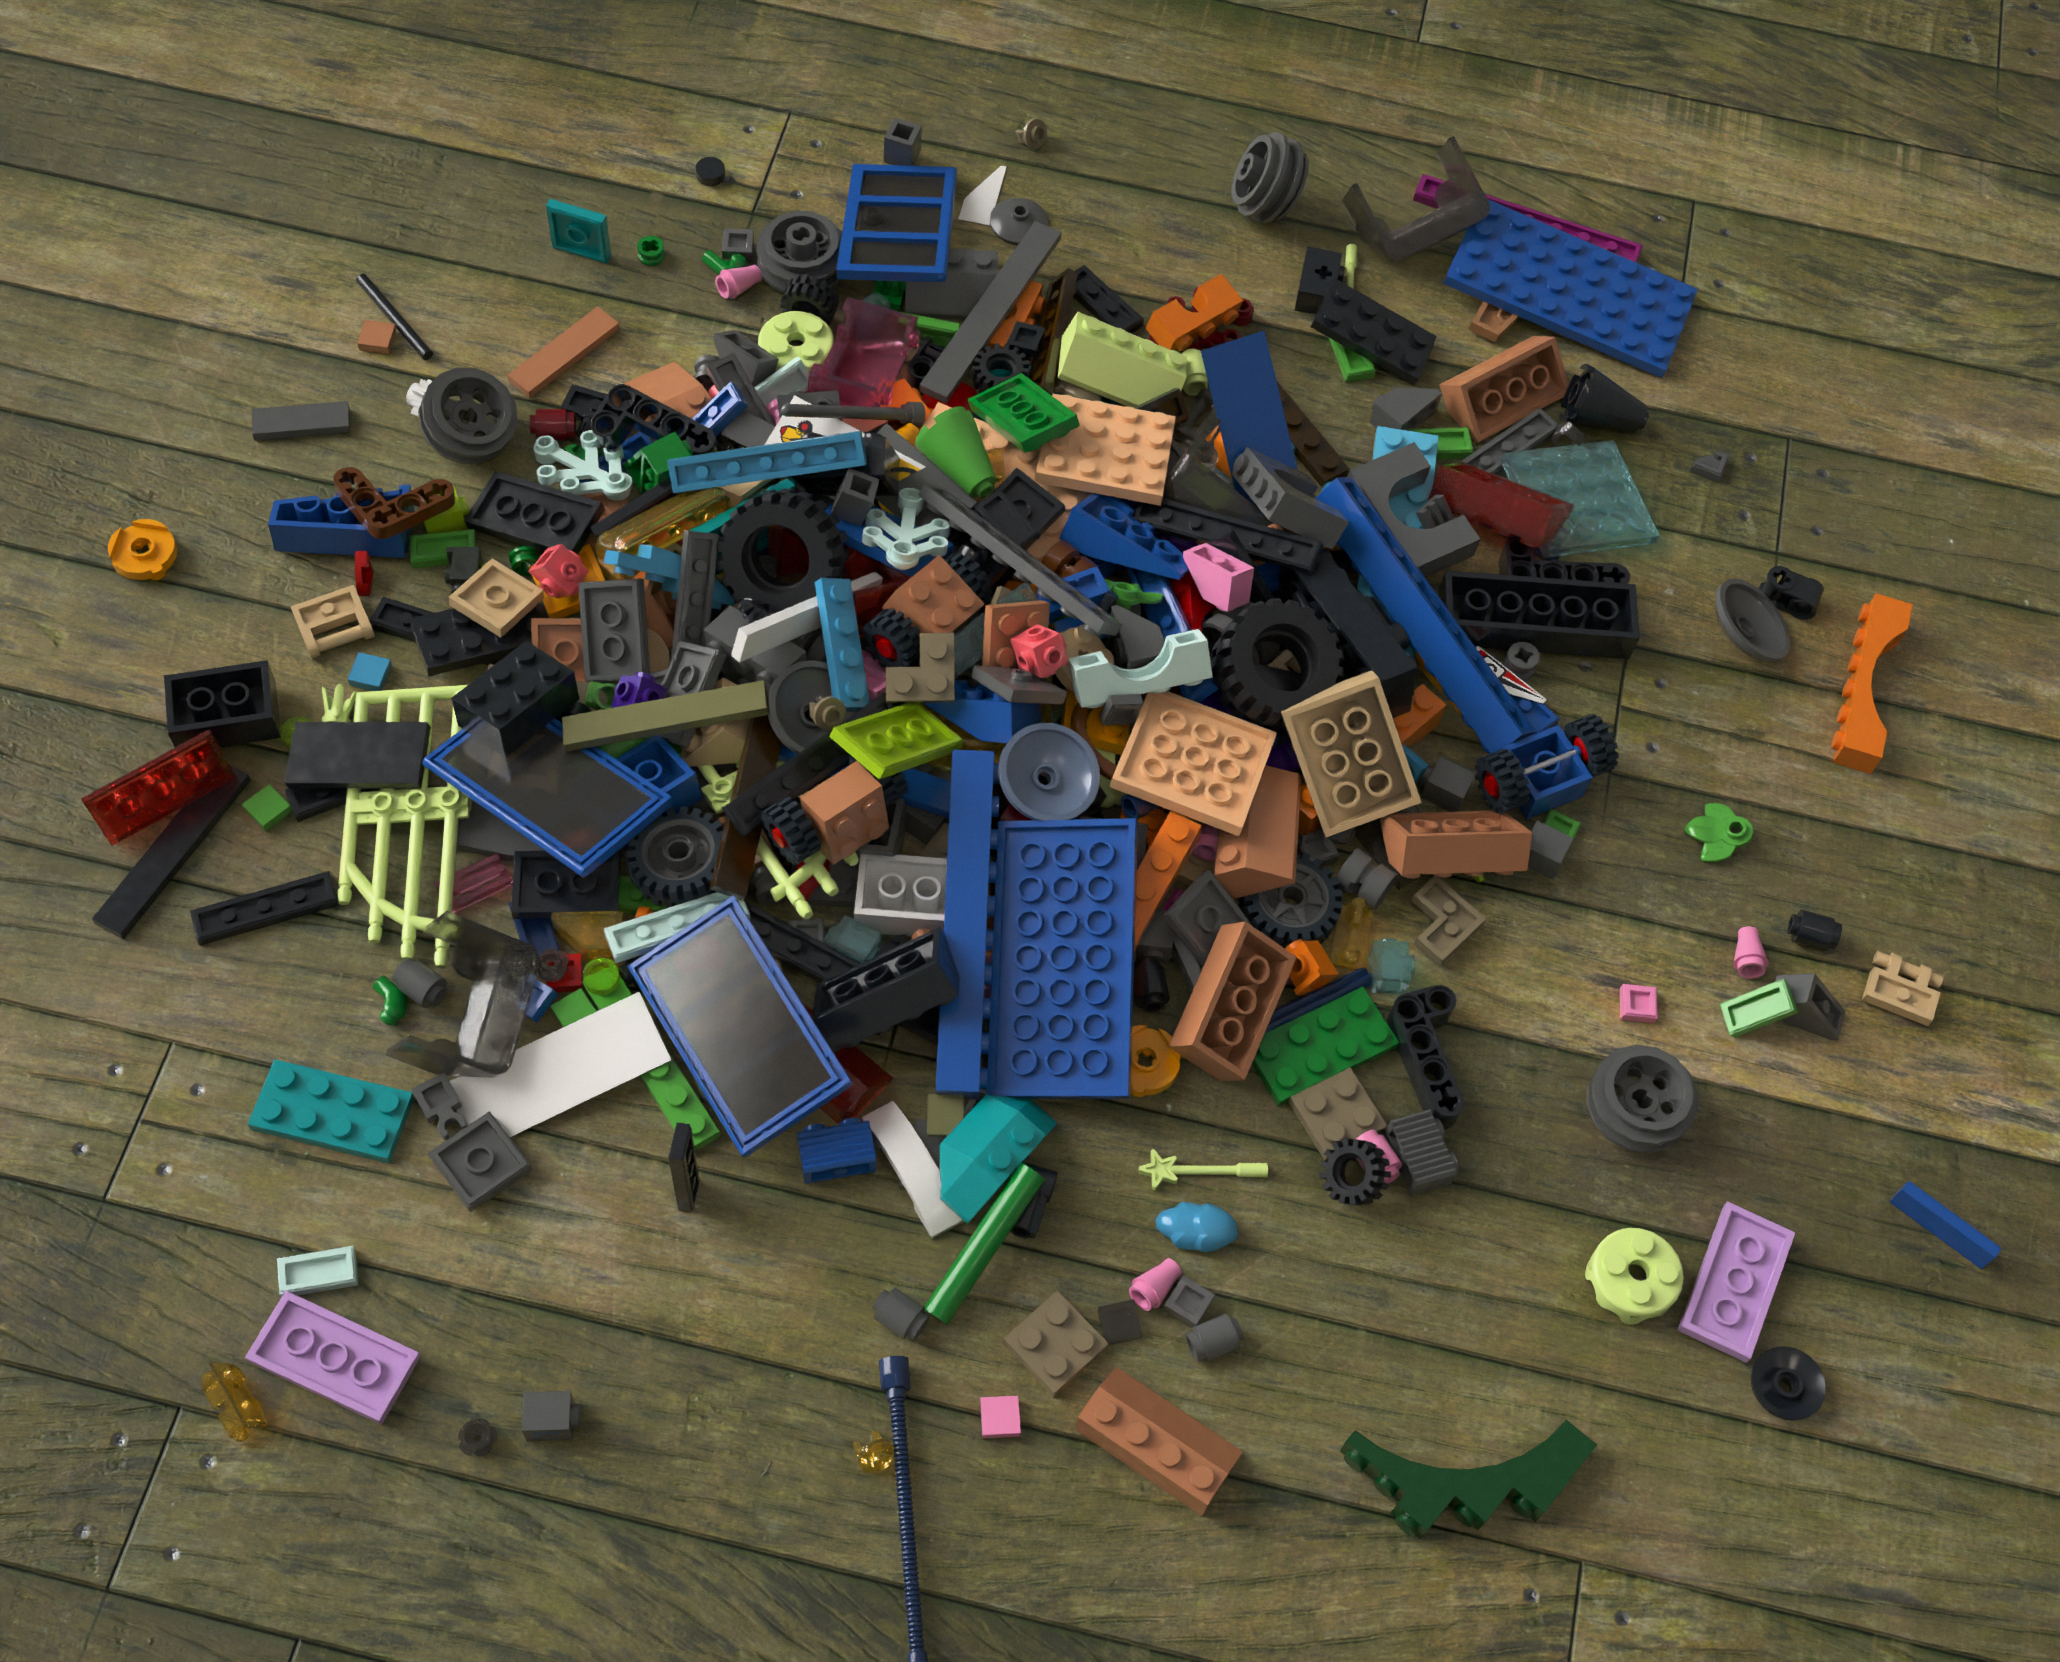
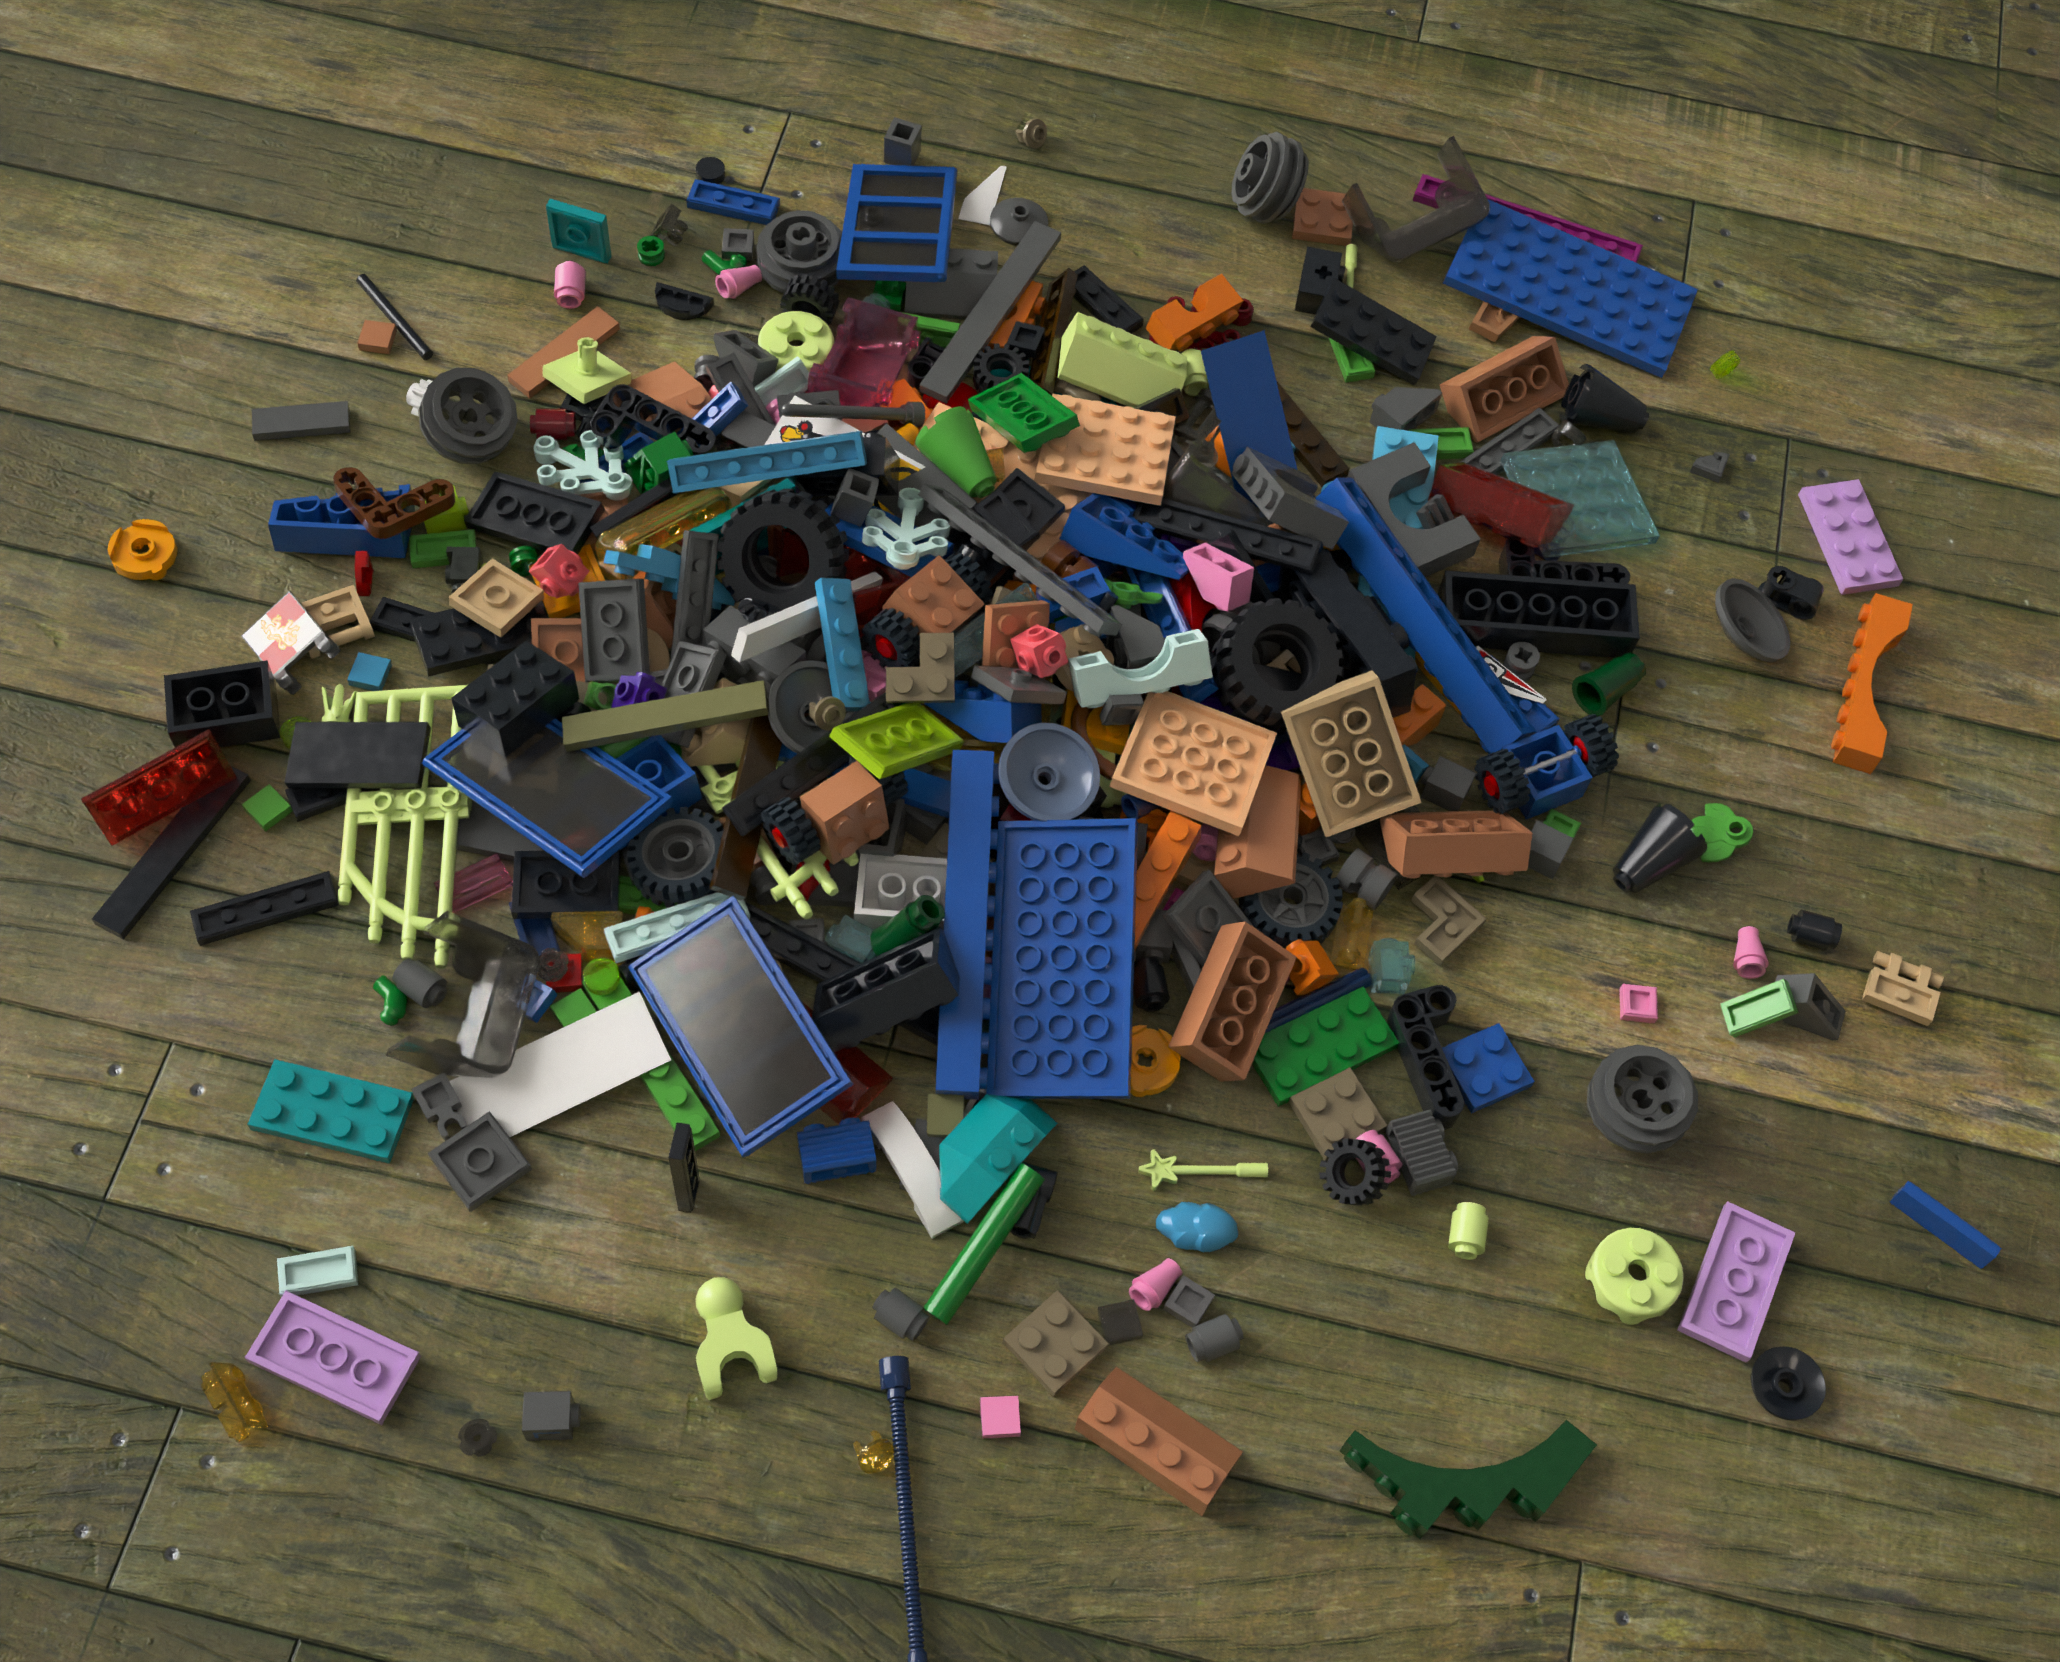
none -> flag [241,591,341,695]
none -> yellowish green tile [543,337,631,404]
none -> bright pink brick [554,261,586,309]
none -> clear smoke tile [650,204,688,246]
none -> black tile [655,282,714,320]
none -> blue tile [686,179,780,225]
none -> yellowish green piece [696,1277,777,1400]
none -> dark green plant [870,895,945,956]
none -> nougat plate [1292,188,1355,246]
none -> blue plate [1442,1023,1535,1114]
none -> yellowish green brick [1448,1202,1489,1260]
none -> dark green plant [1572,653,1646,717]
none -> black cone [1613,803,1707,893]
none -> clear neon green tile [1710,350,1741,379]
none -> lavender plate [1798,479,1903,595]

